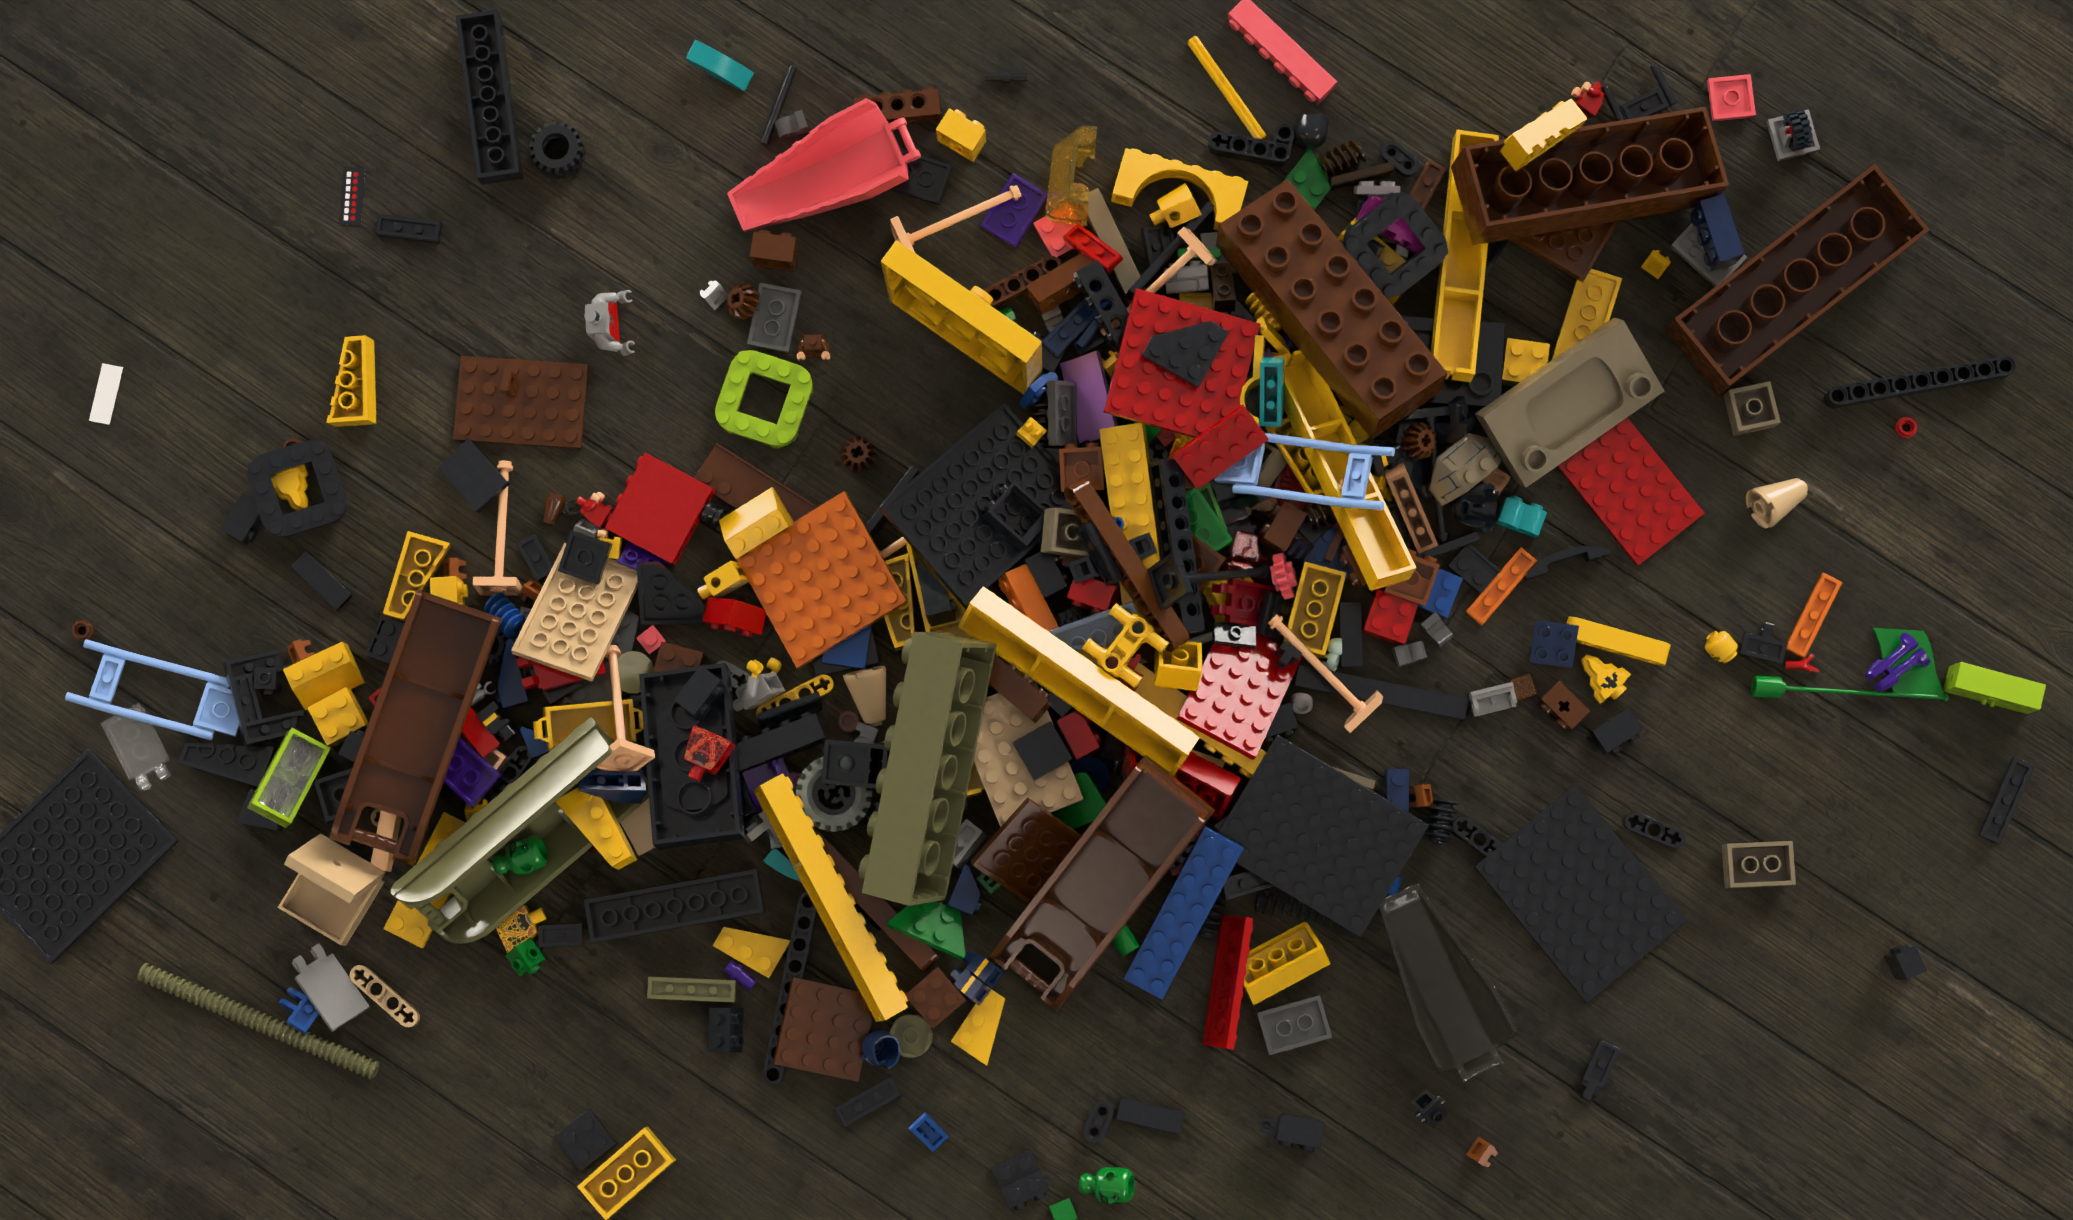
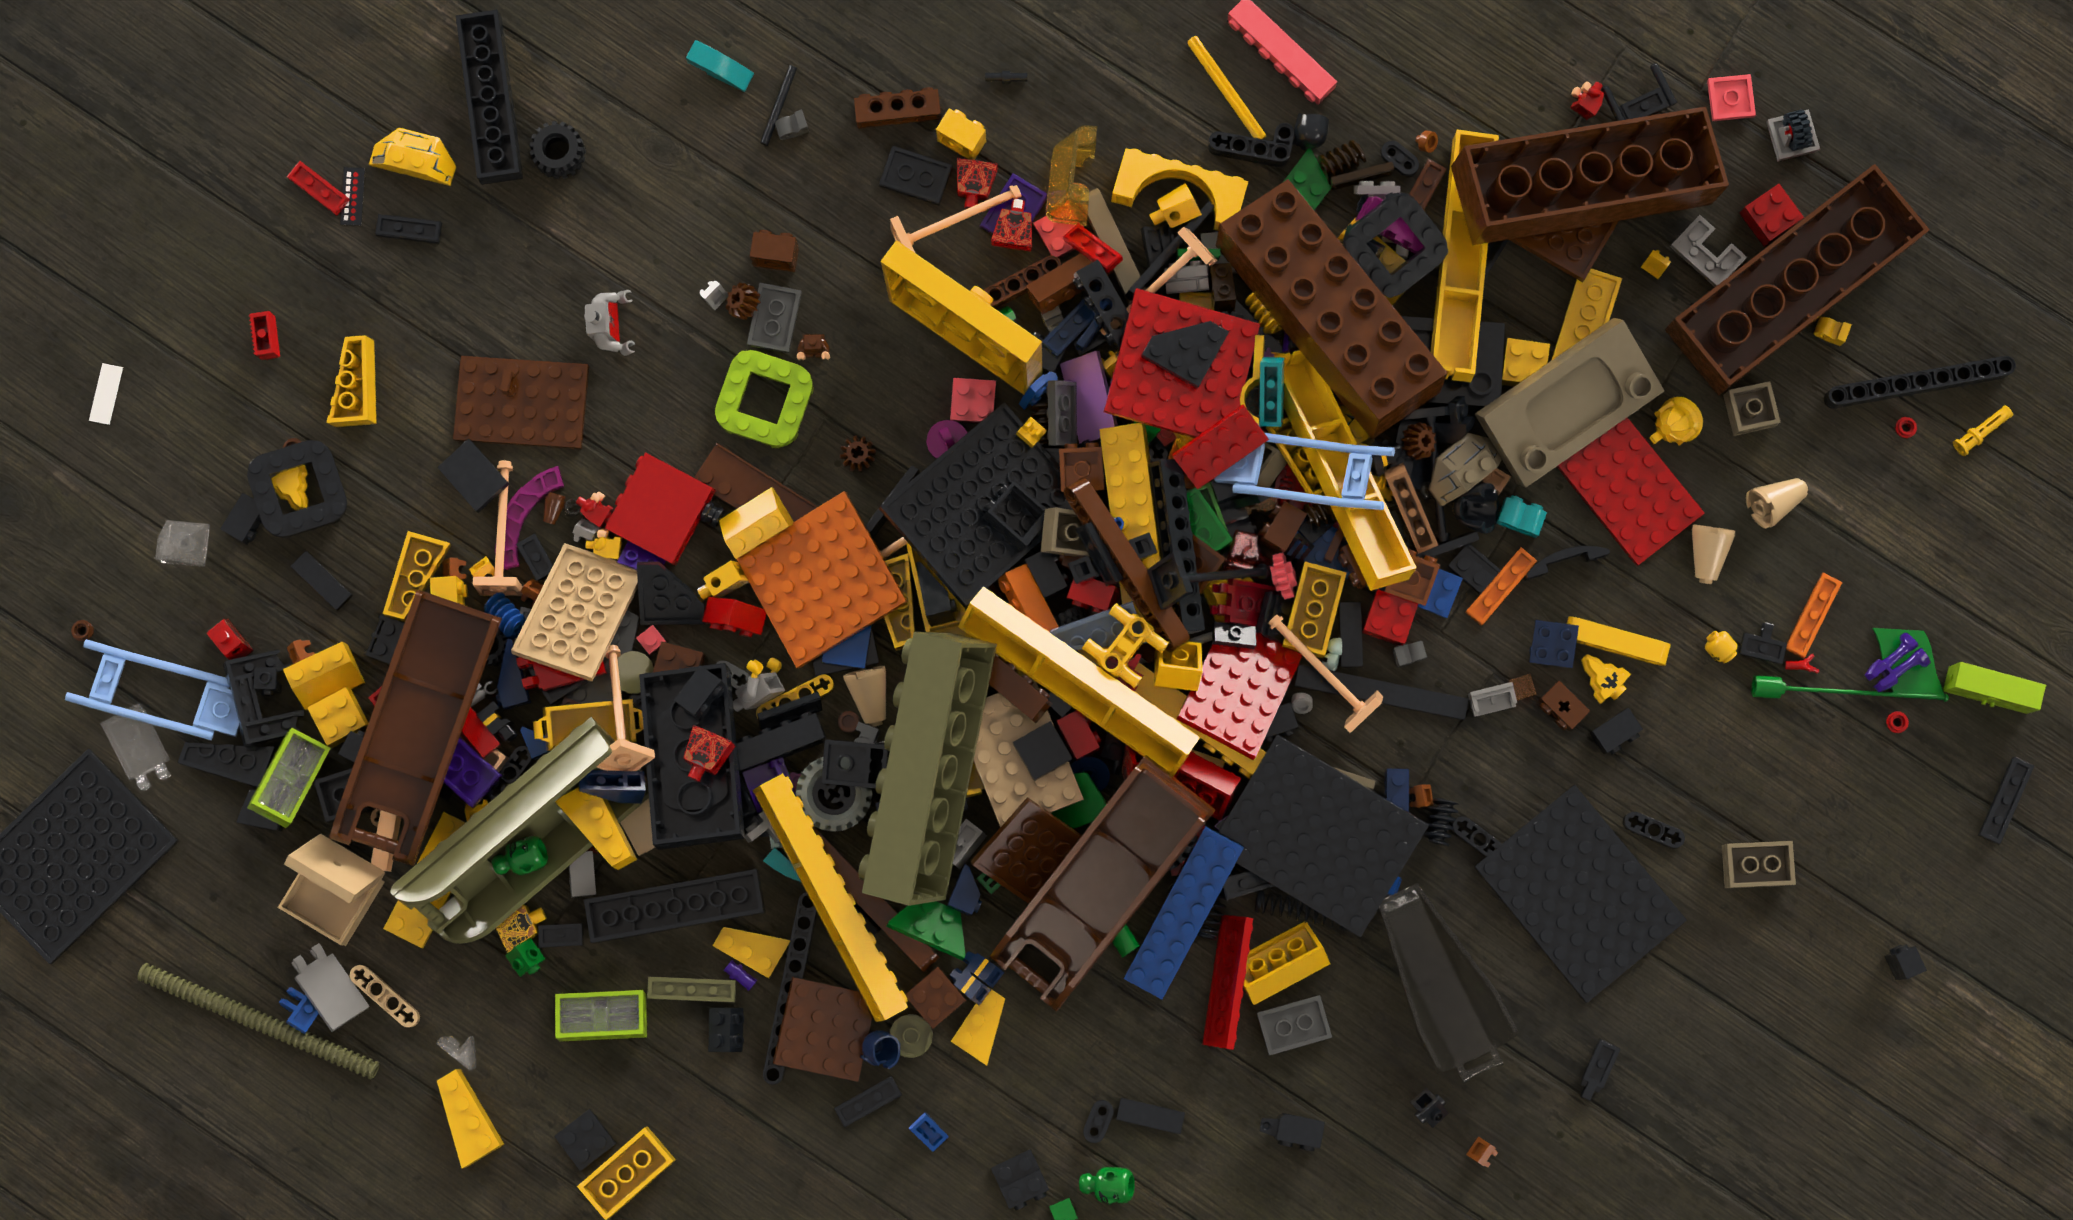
black tile [558,530,612,585] -> none
coral windscreen [727,98,921,232] -> none
yellow tile [1256,315,1290,355] -> none
black tile [1275,641,1302,669] -> none
dark grey leg [1418,612,1454,648] -> none
yellow wedge [1500,98,1587,171] -> none
dark blue brick [1690,194,1744,271] -> none
none -> clear slope [155,520,210,567]
none -> red torso [207,619,254,660]
none -> red brick [249,311,280,360]
none -> red tile [287,161,350,216]
none -> yellow wedge [369,128,456,186]
none -> clear slope [436,1036,477,1071]
none -> yellow wedge [437,1069,504,1168]
none -> yellow tile [469,556,495,577]
none -> magenta tile [495,466,564,571]
none -> clear brick [555,990,647,1041]
none -> light grey hinge [568,851,596,898]
none -> magenta tile [926,420,967,459]
none -> coral plate [950,378,996,423]
none -> torso [957,158,998,209]
none -> torso [991,199,1032,252]
none -> dark orange tile [1415,130,1438,153]
none -> yellow helmet [1649,397,1703,446]
none -> tan cone [1692,525,1735,584]
none -> red brick [1740,184,1804,247]
none -> yellow leg [1814,317,1852,346]
none -> red plate [1886,711,1909,733]
none -> yellow pin [1953,405,2013,456]

